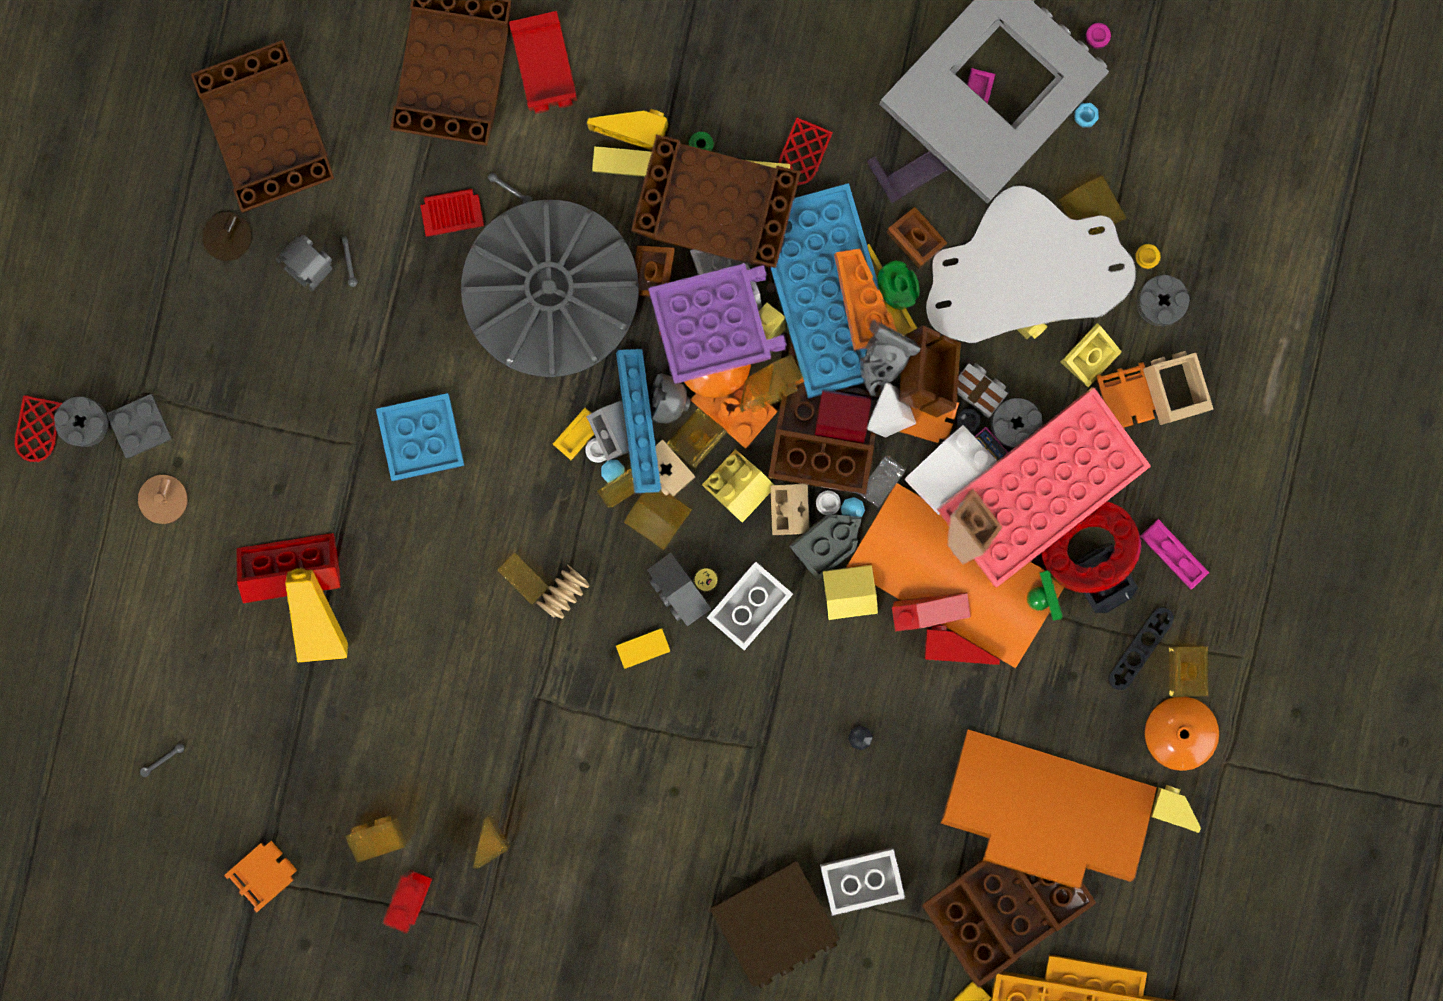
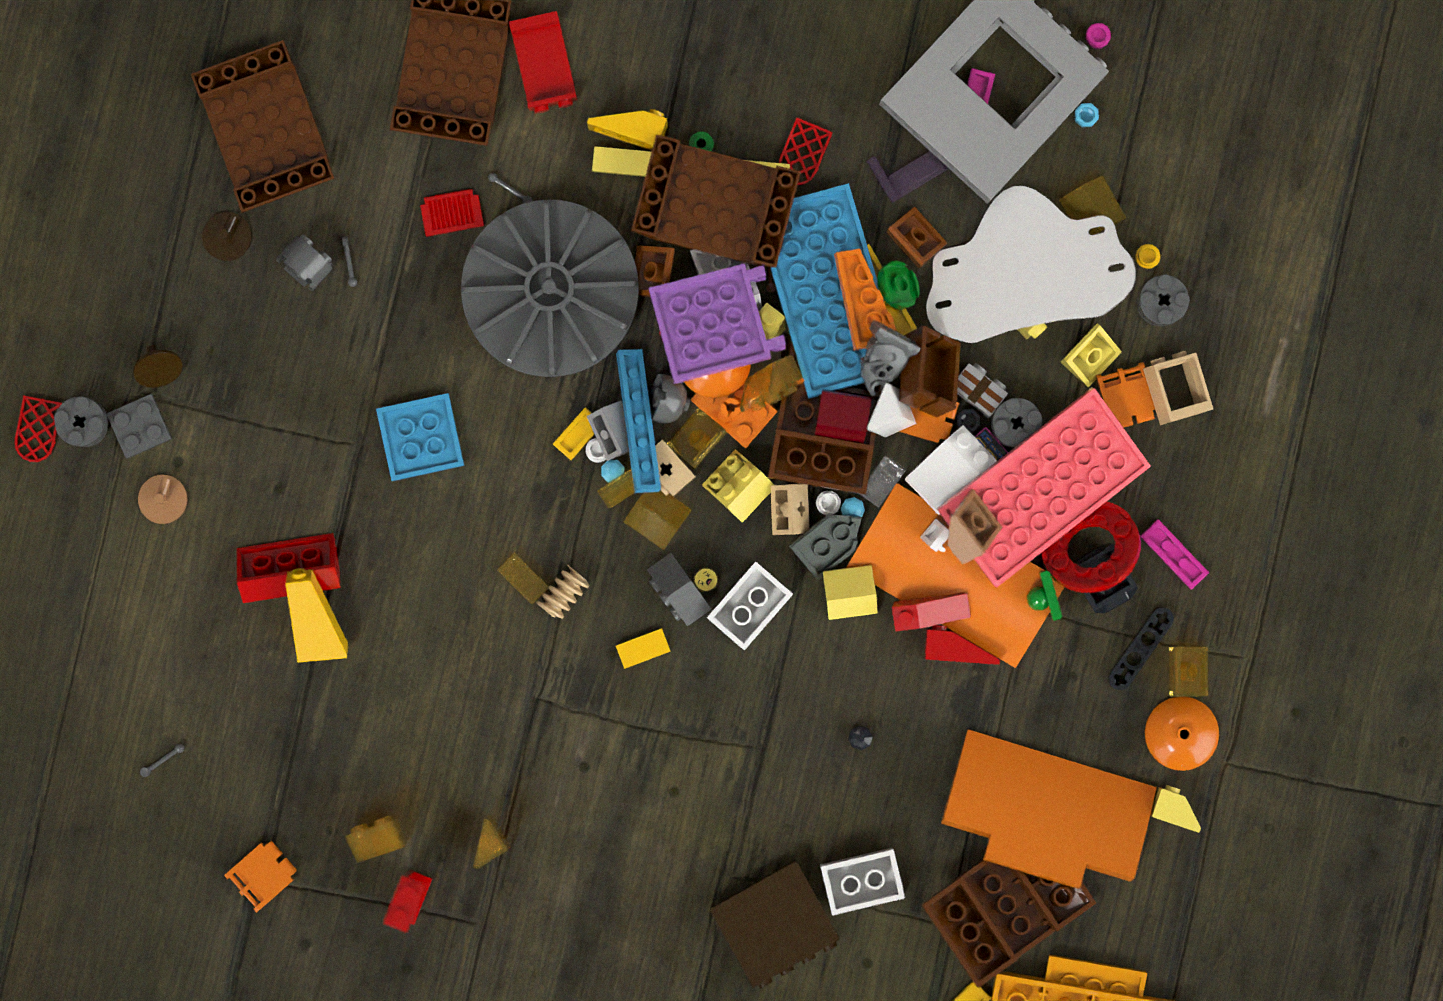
none -> dark brown shield [133,345,183,388]
none -> white tile [920,519,949,552]

